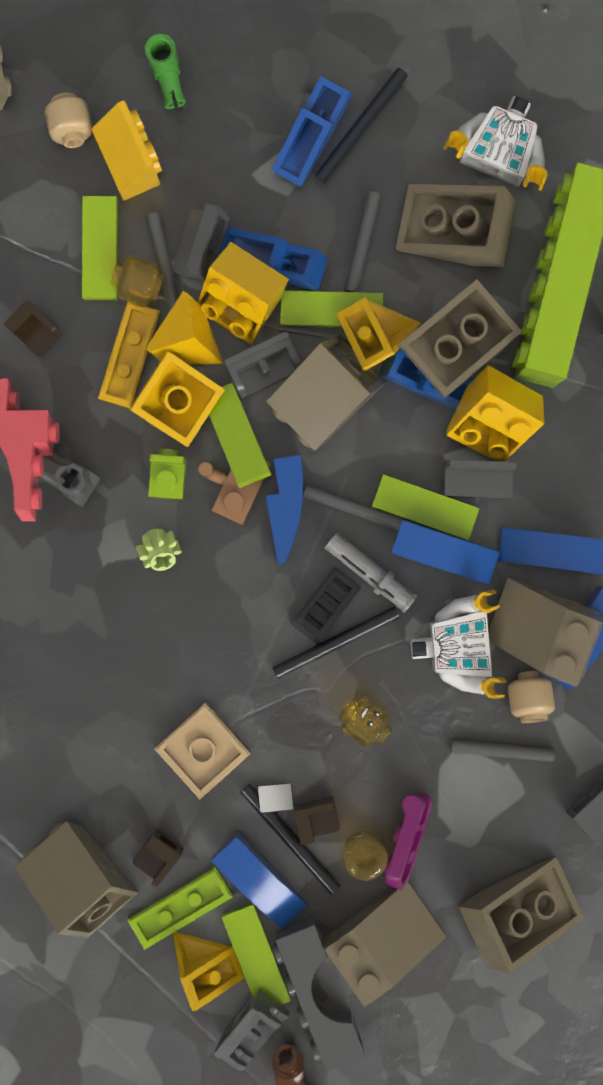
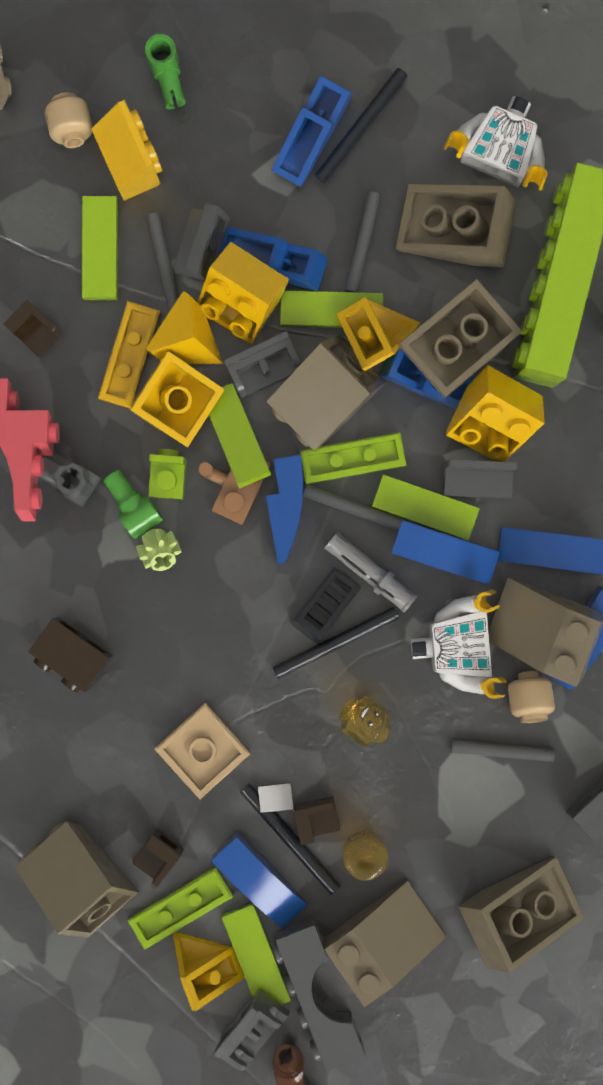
clear yellow head [111,257,164,306] -> none
magenta plate [383,793,433,890] -> none
none -> dark brown brick [28,617,113,692]
none -> bright green pin [103,470,163,540]
none -> lime tile [300,432,406,484]

